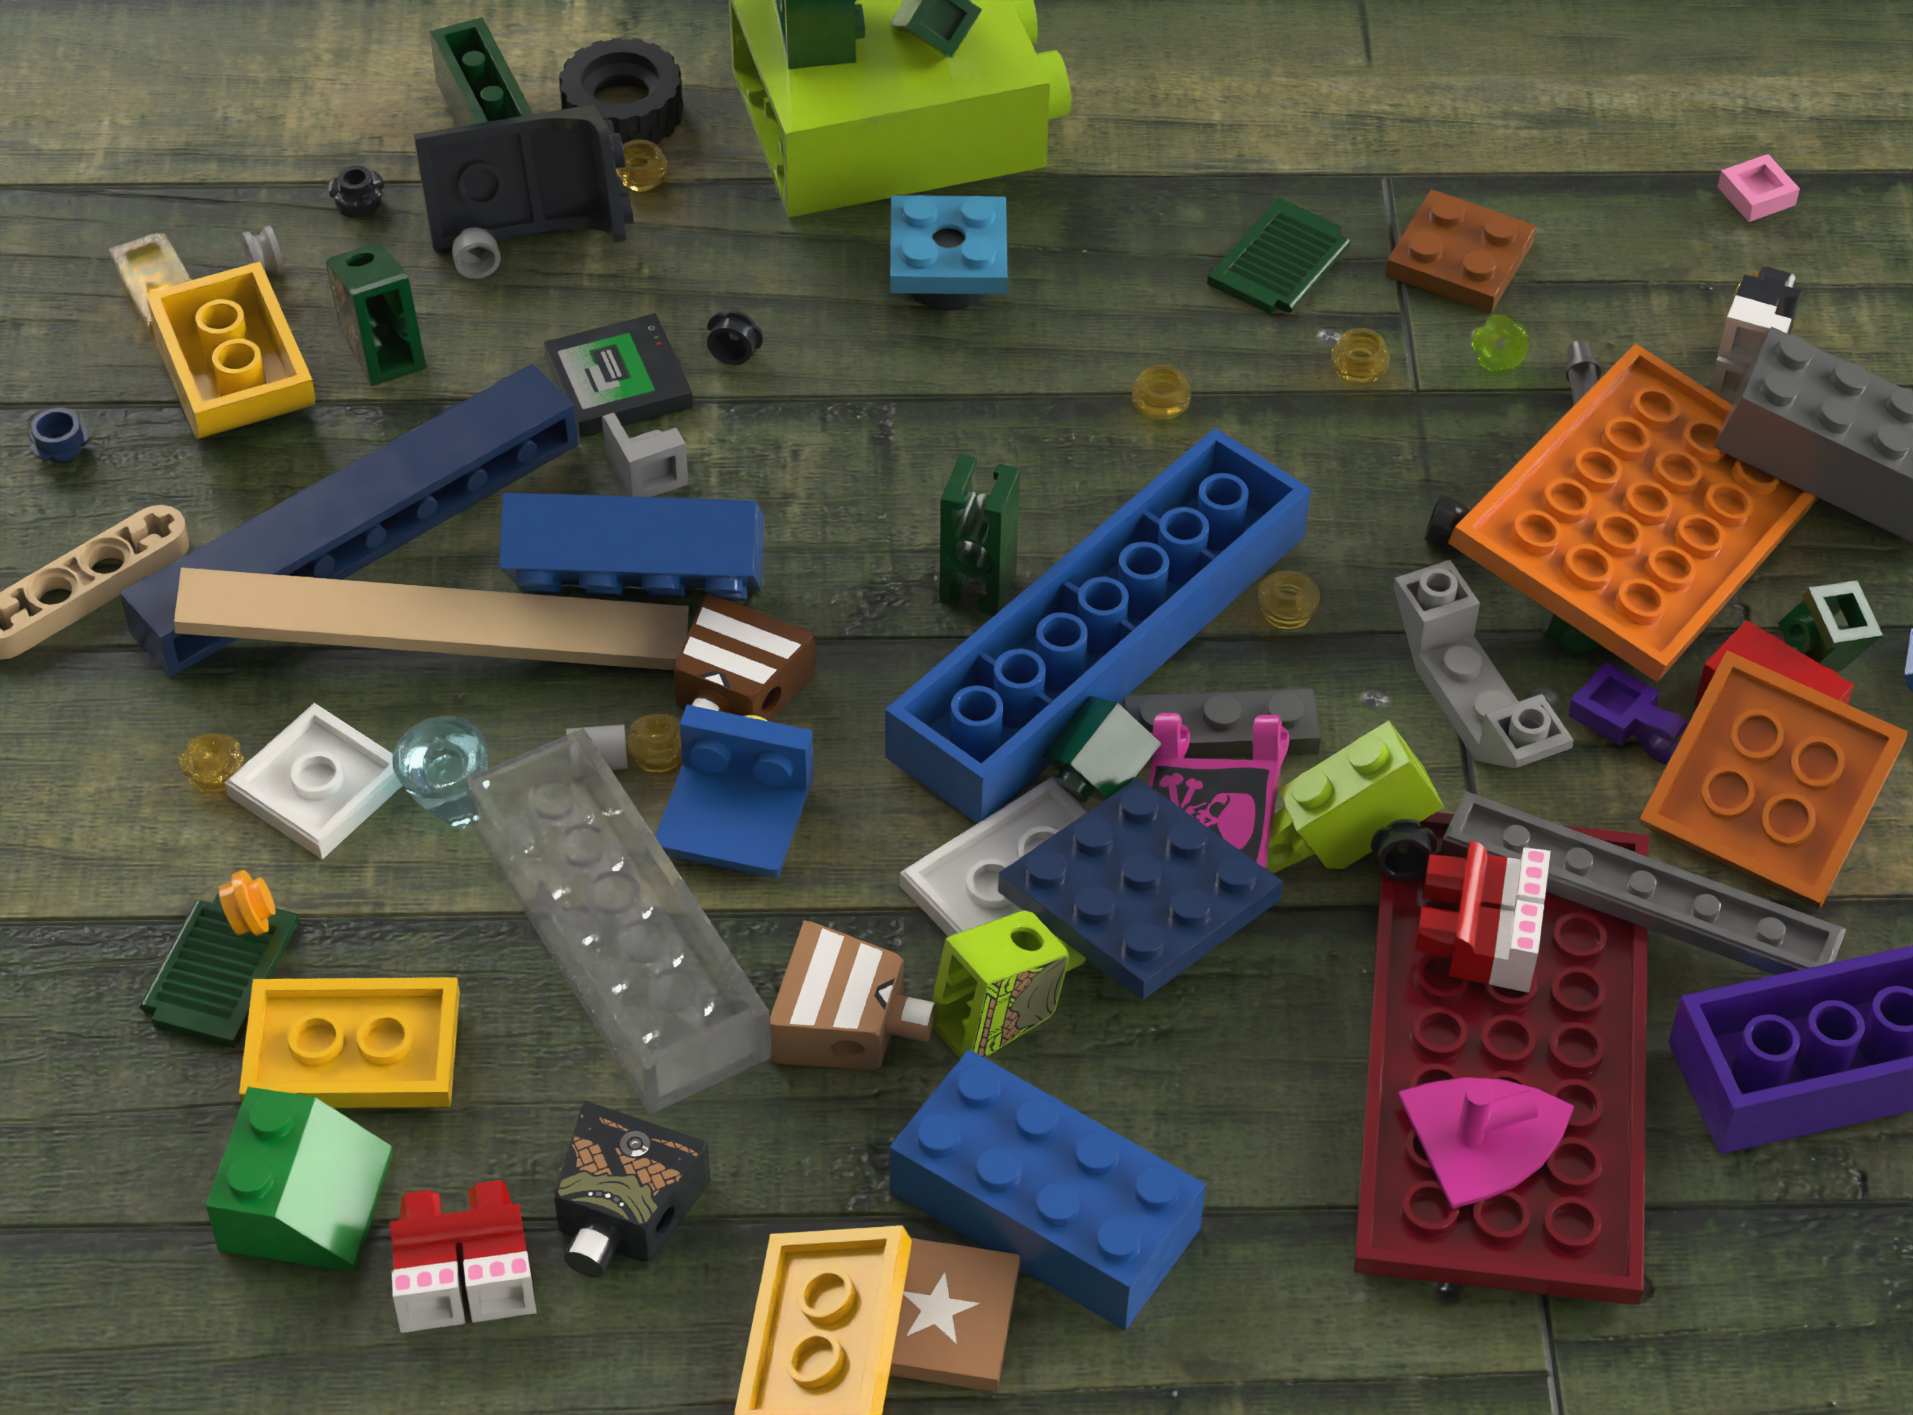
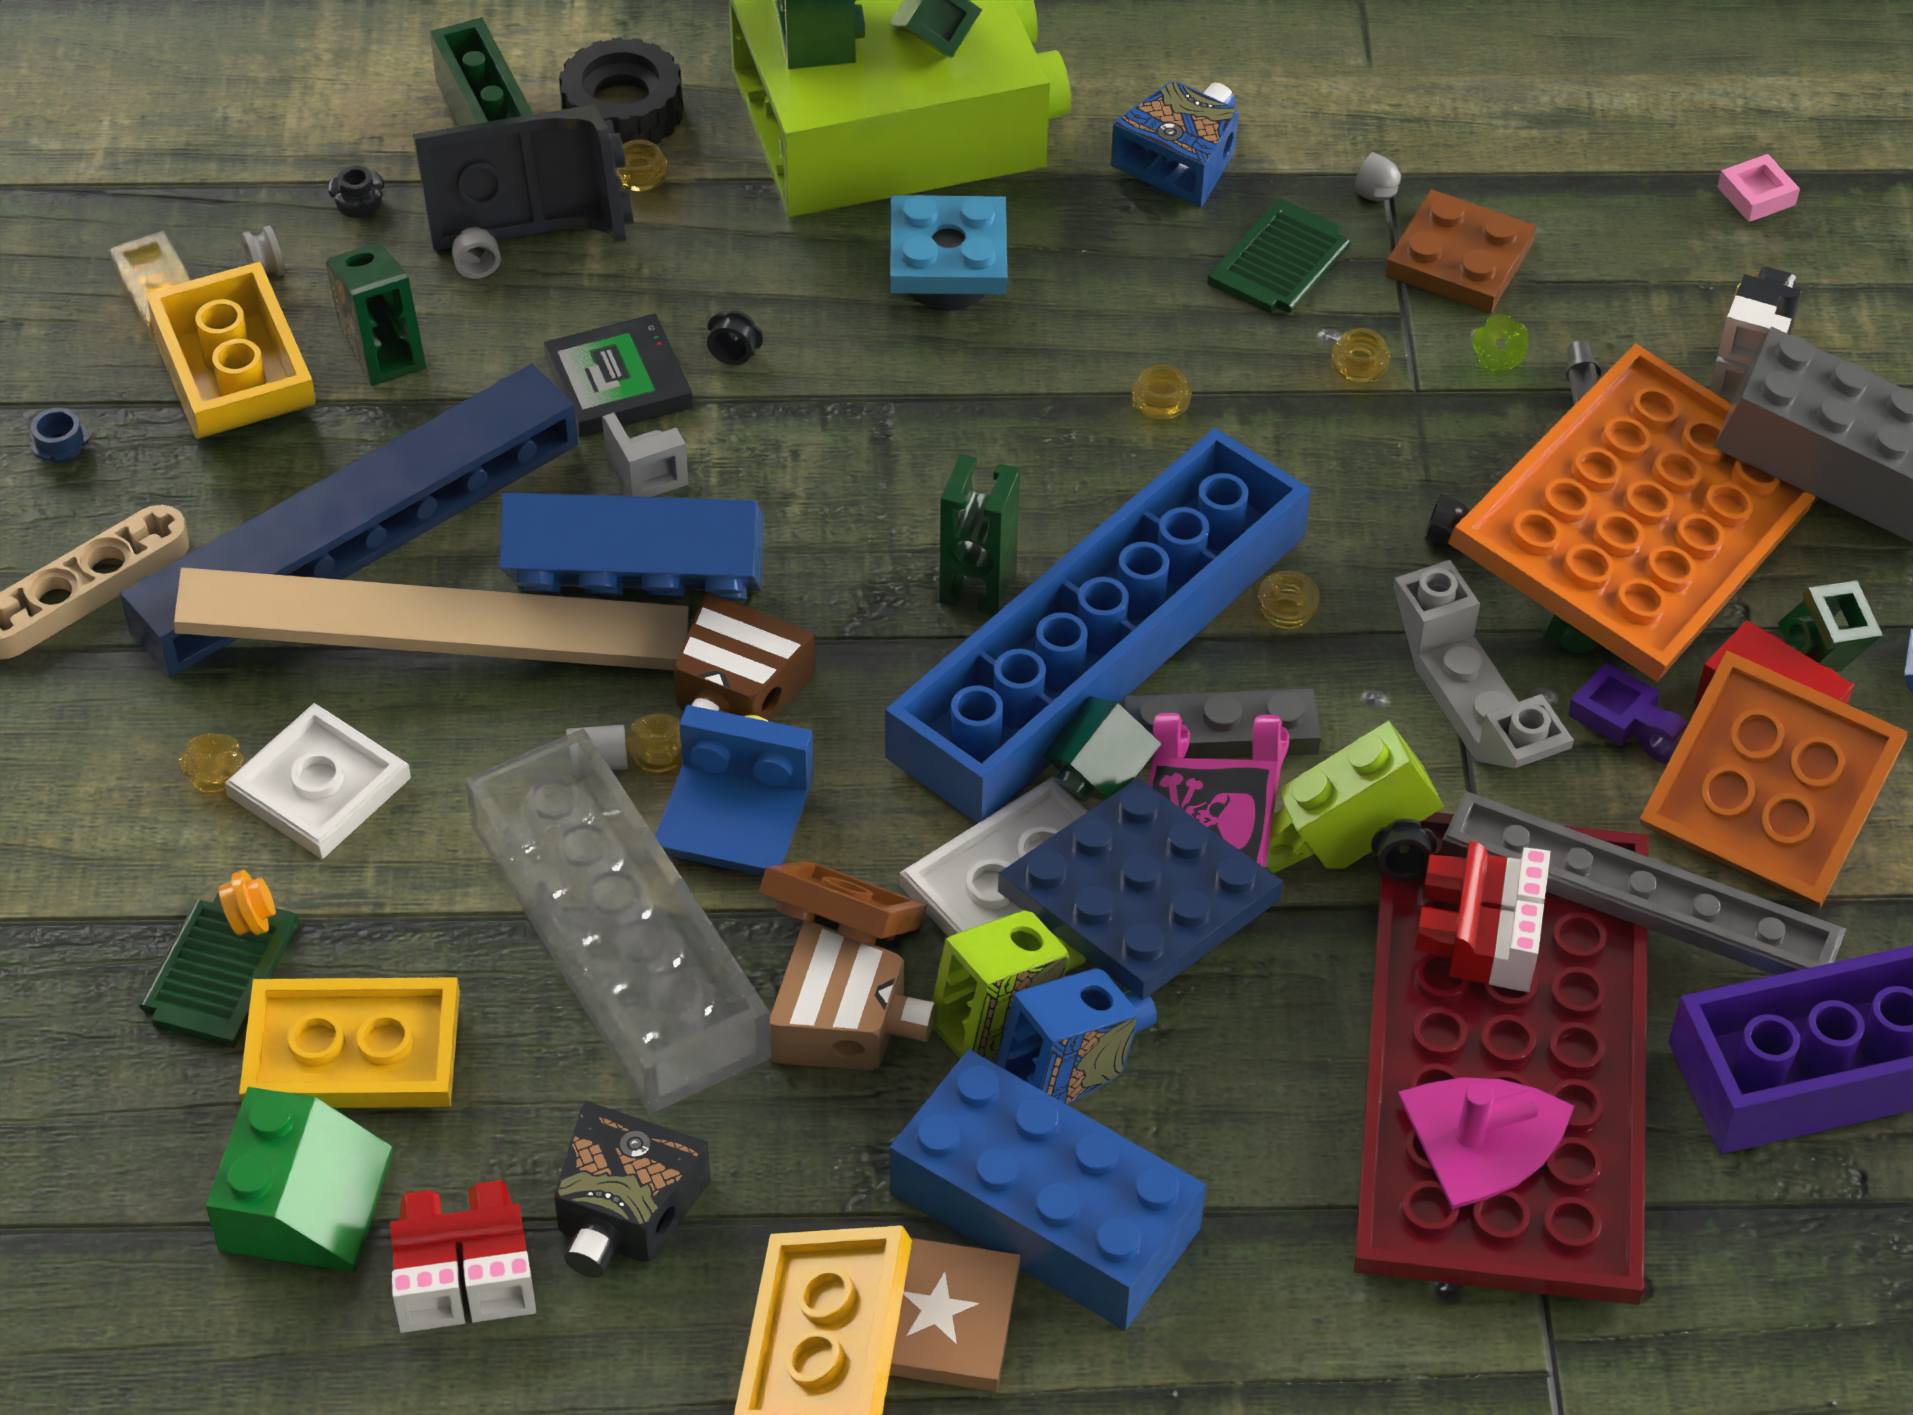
clear light blue piece [392,715,488,829] -> none
none -> dark orange plate [758,860,928,945]
none -> blue torso [996,968,1157,1105]
none -> torso [1110,82,1239,207]
none -> light grey hinge [1353,152,1401,202]

